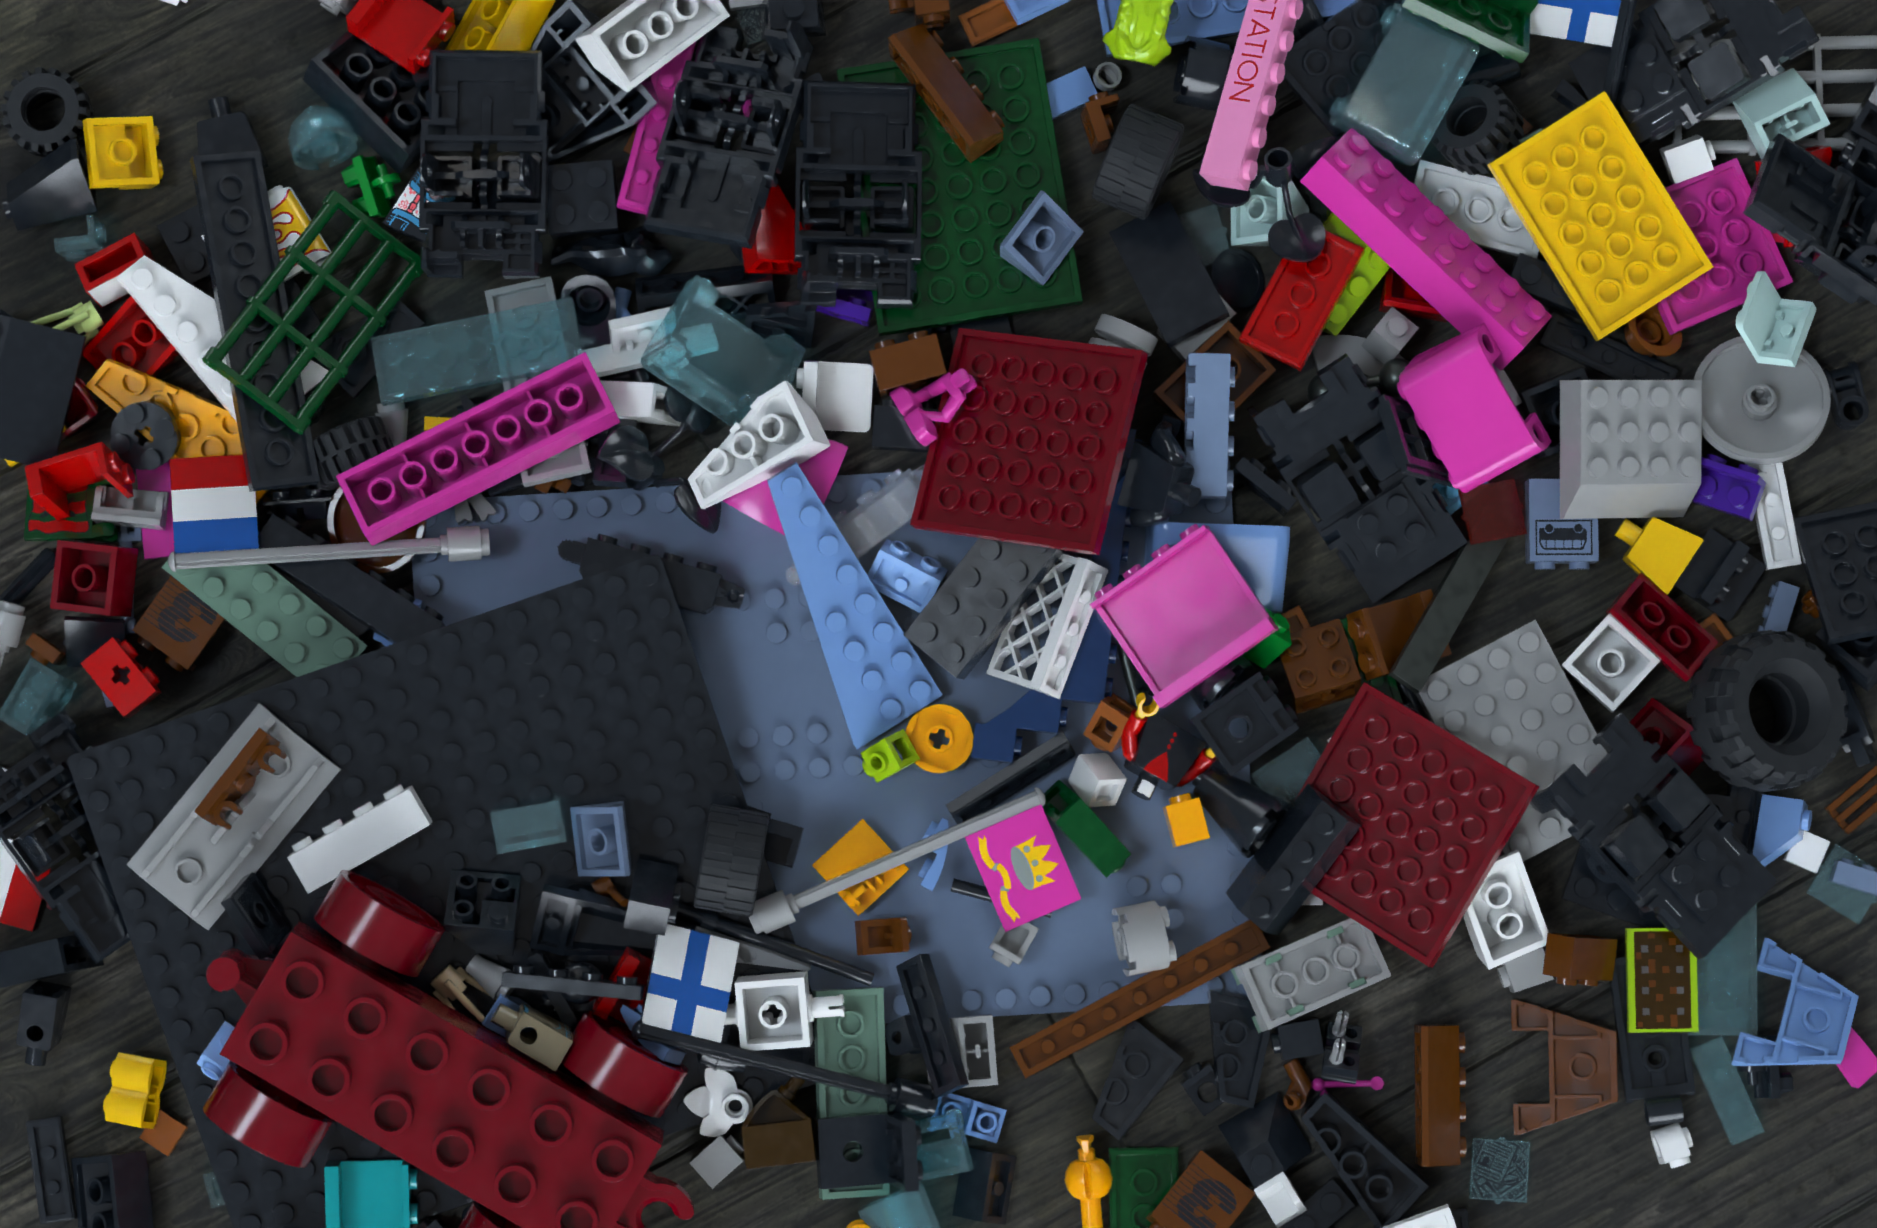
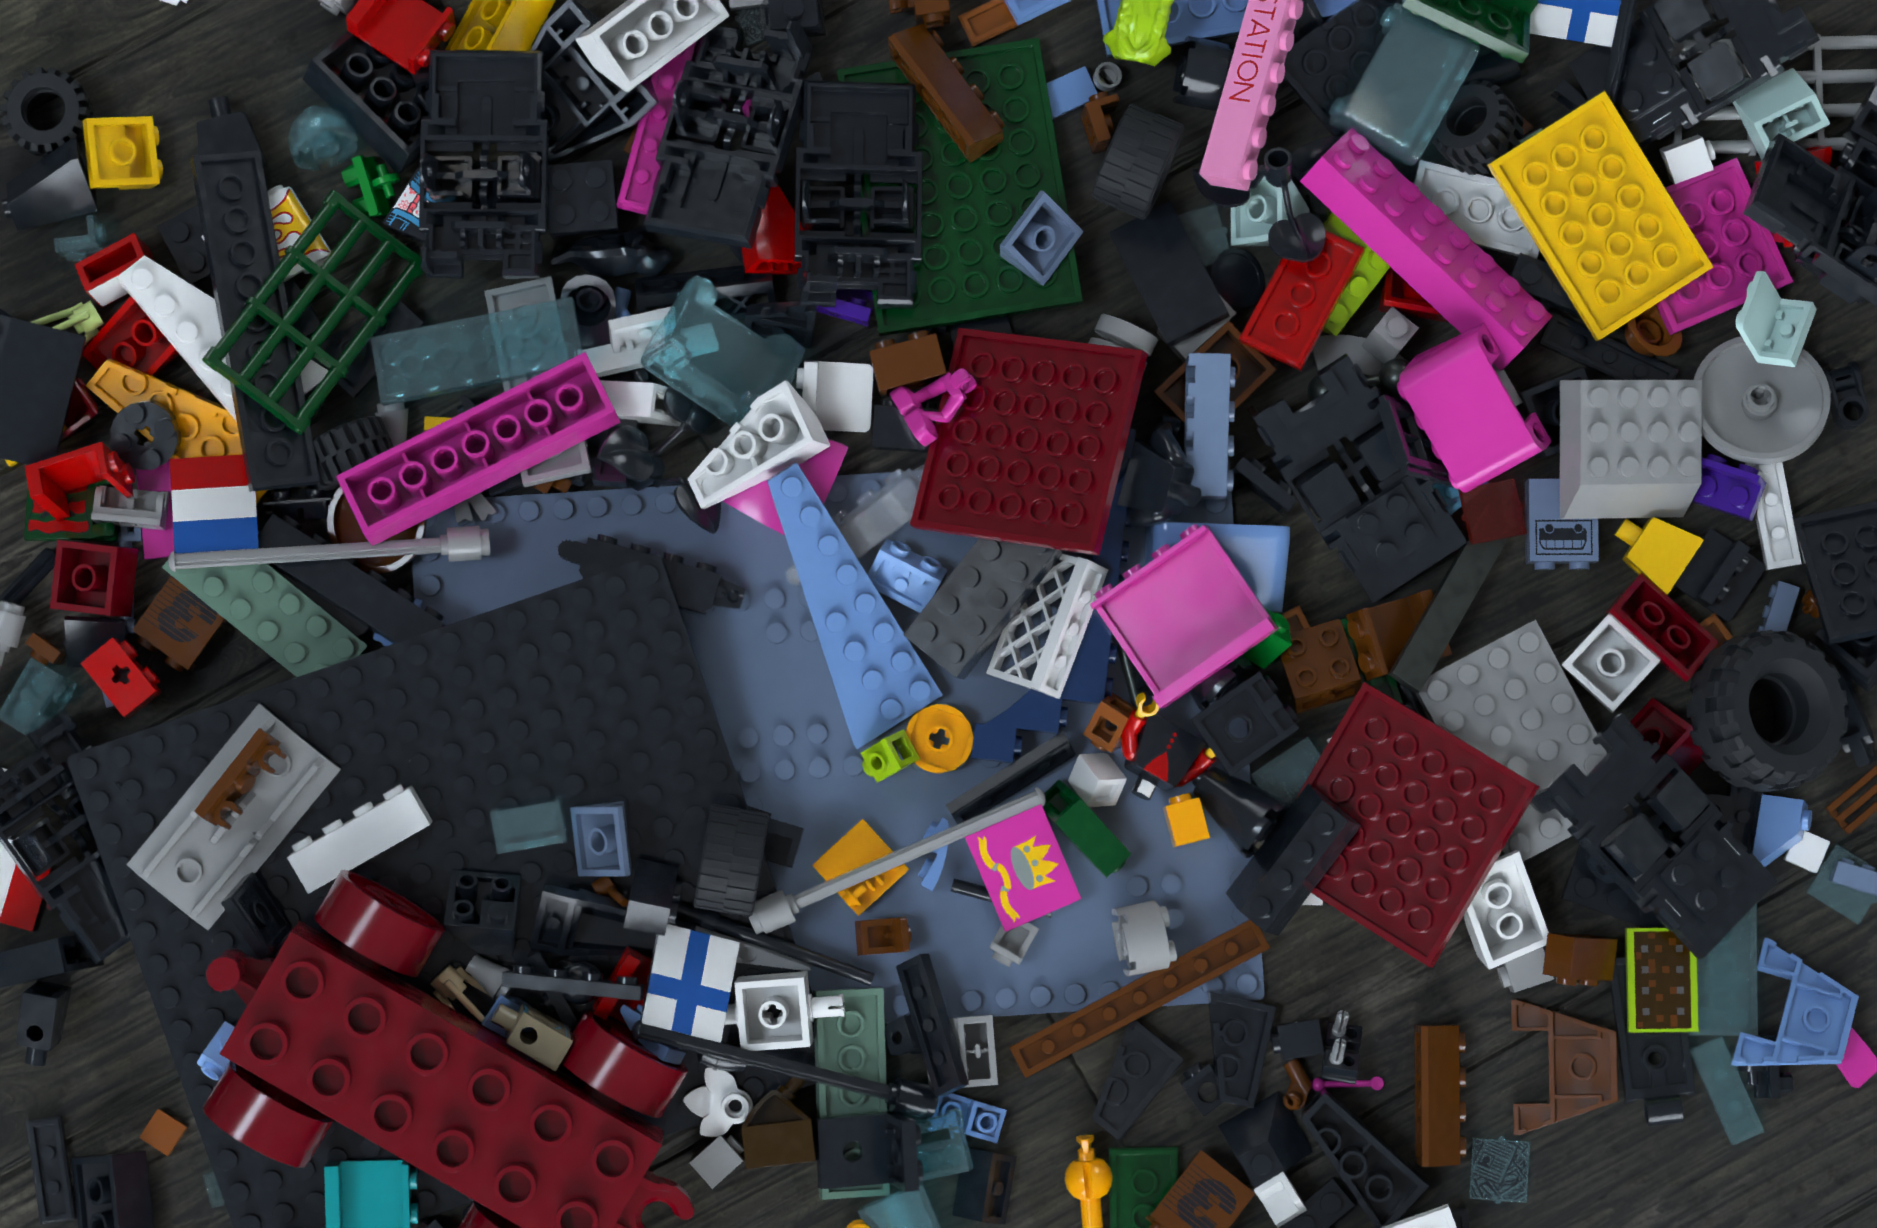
yellow brick [103,1052,167,1129] -> none
light grey piece [1231,918,1391,1033] -> none
white plate [1650,1123,1693,1168] -> none

